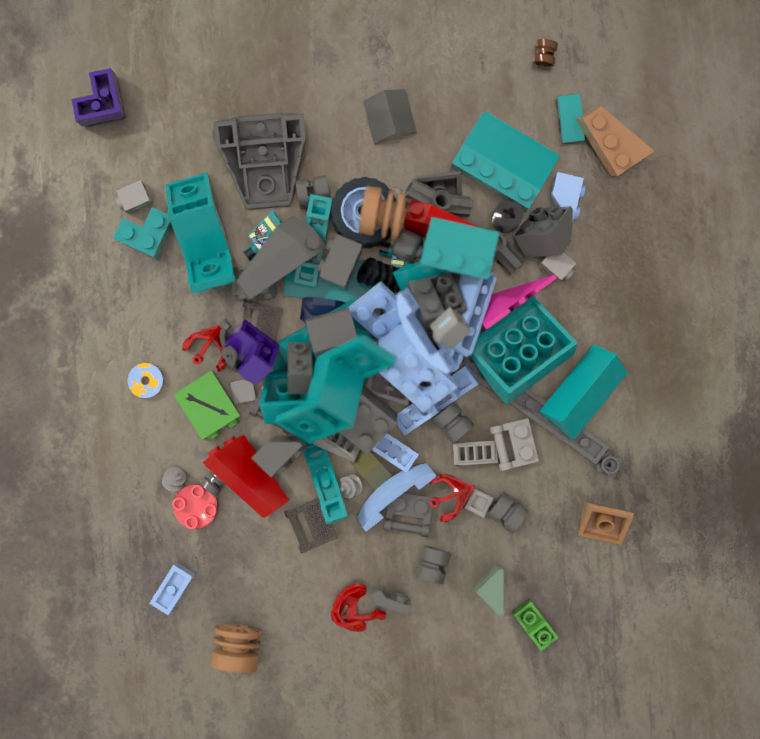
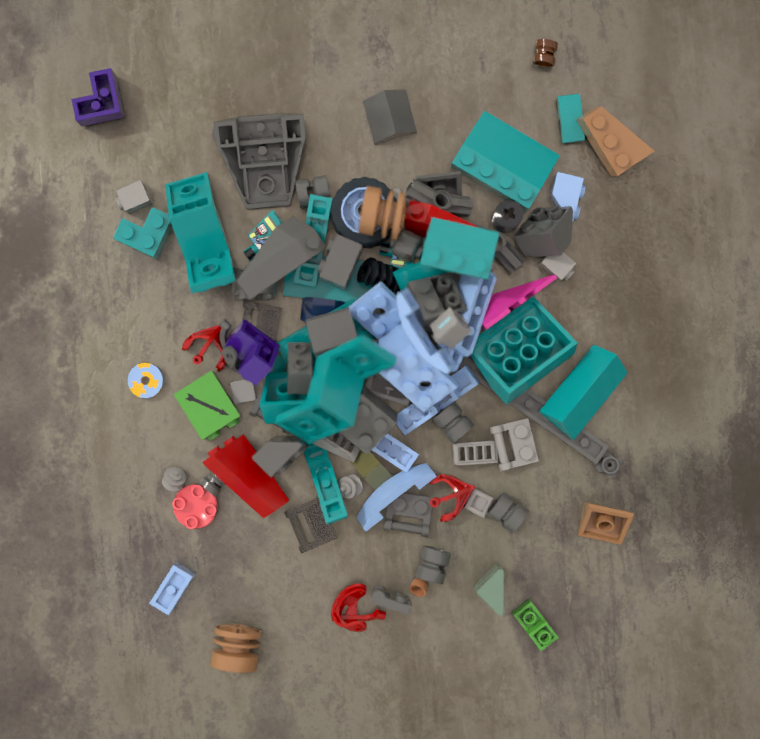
none -> nougat hinge [409,578,429,597]

